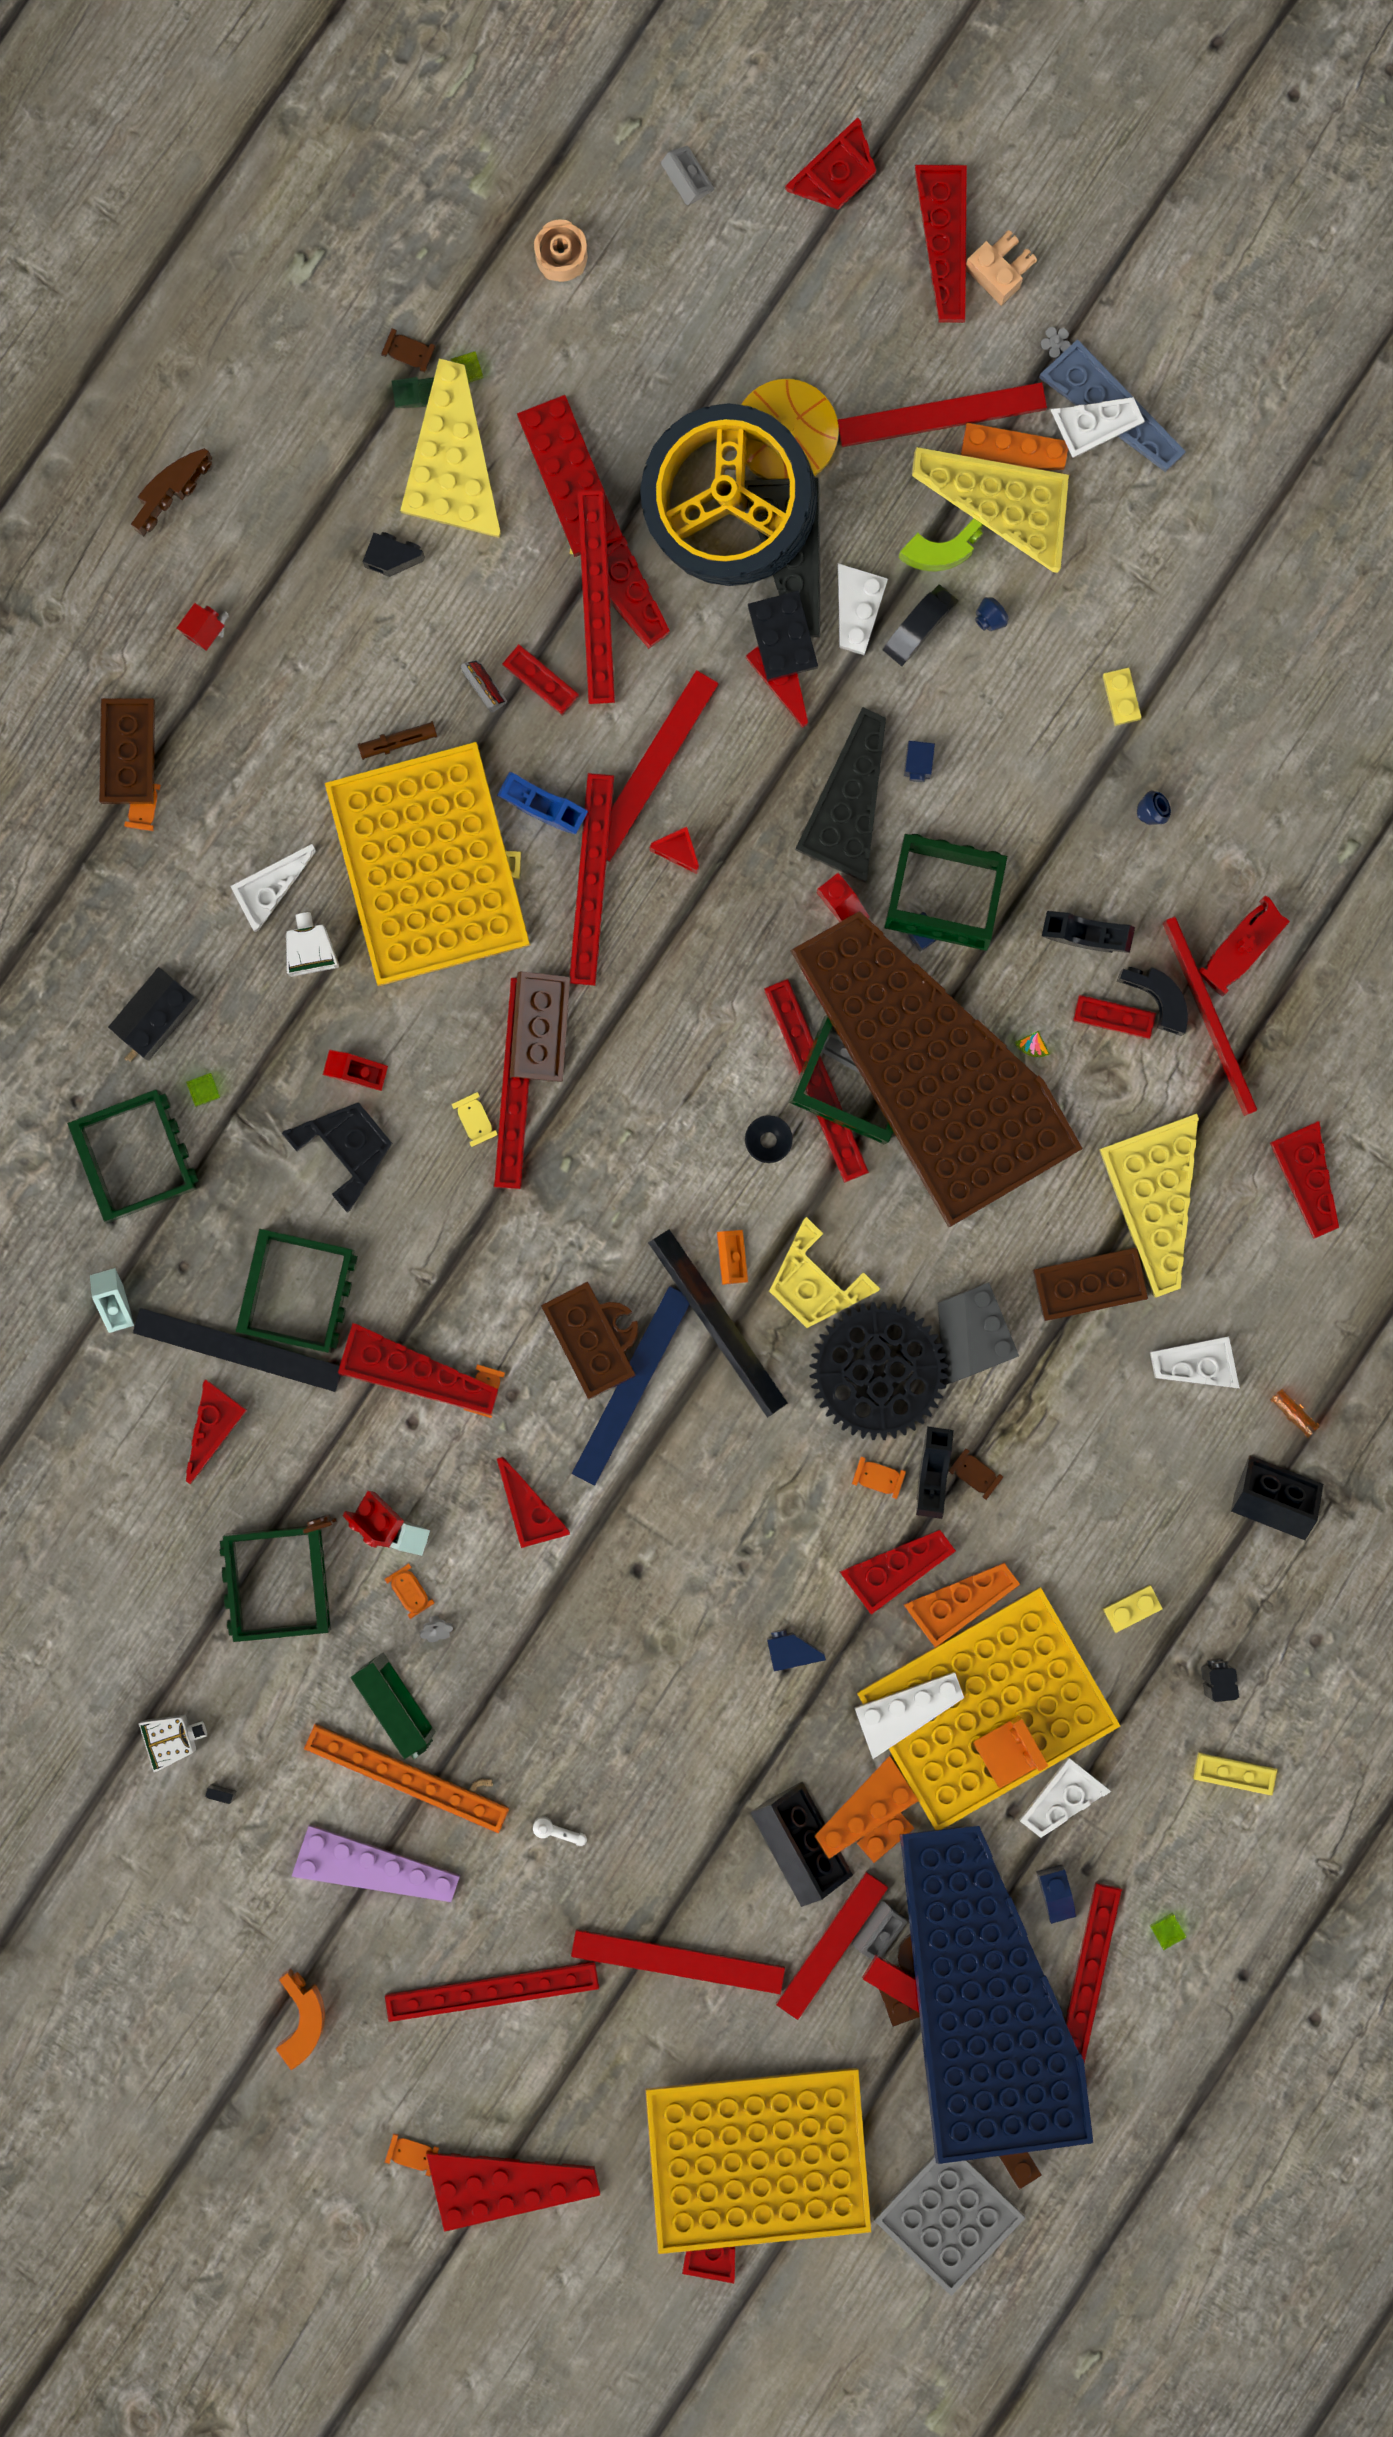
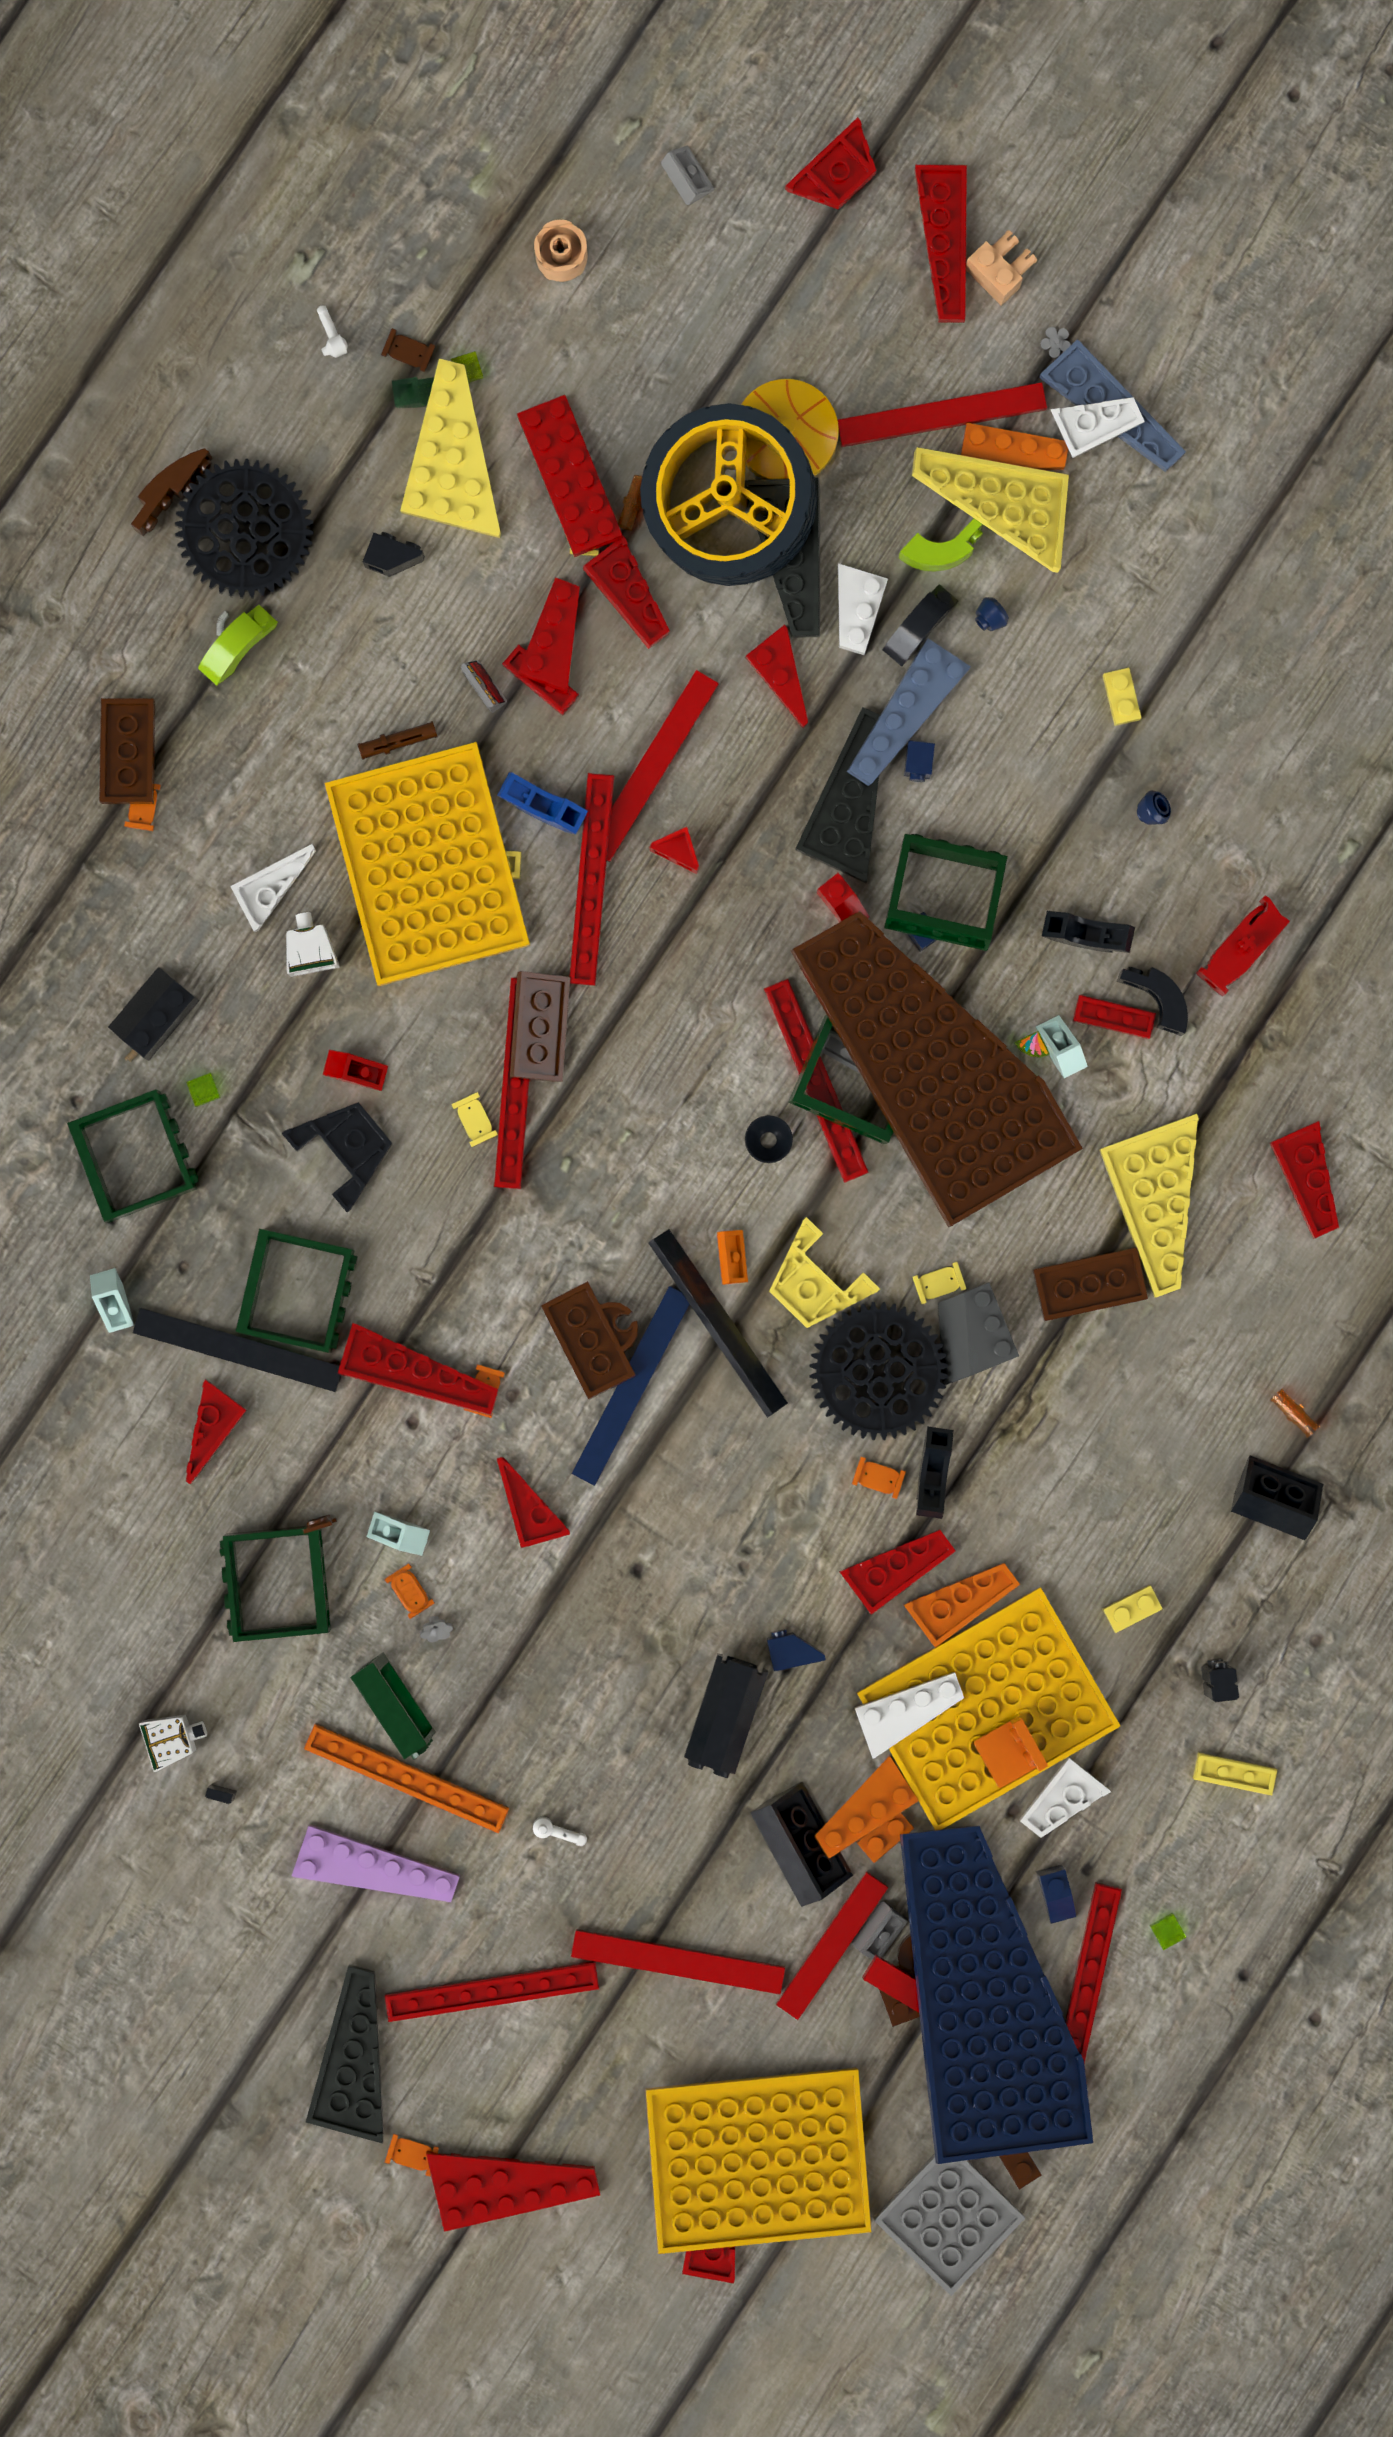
red brick [176,603,225,651] -> none
orange arch [276,1968,325,2070] -> none
red bracket [342,1491,404,1548] -> none
tan leg [469,1778,493,1792] -> none
red tile [577,489,615,704] -> none
black plate [747,591,818,682] -> none
reddish brown piece [948,1448,1003,1500] -> none
white wing [1150,1337,1240,1388] -> none
red tile [1162,916,1257,1116] -> none
none -> black gear [175,459,313,599]
none -> lime arch [198,605,278,686]
none -> pearl dark grey wing [306,1964,384,2144]
none -> white piece [317,305,348,358]
none -> red wing [518,577,580,693]
none -> clear orange pin [618,475,642,531]
none -> black brick [684,1653,769,1778]
none -> sand blue wing [847,639,971,786]
none -> light yellow piece [912,1262,966,1304]
none -> light aqua slope [1036,1015,1088,1078]

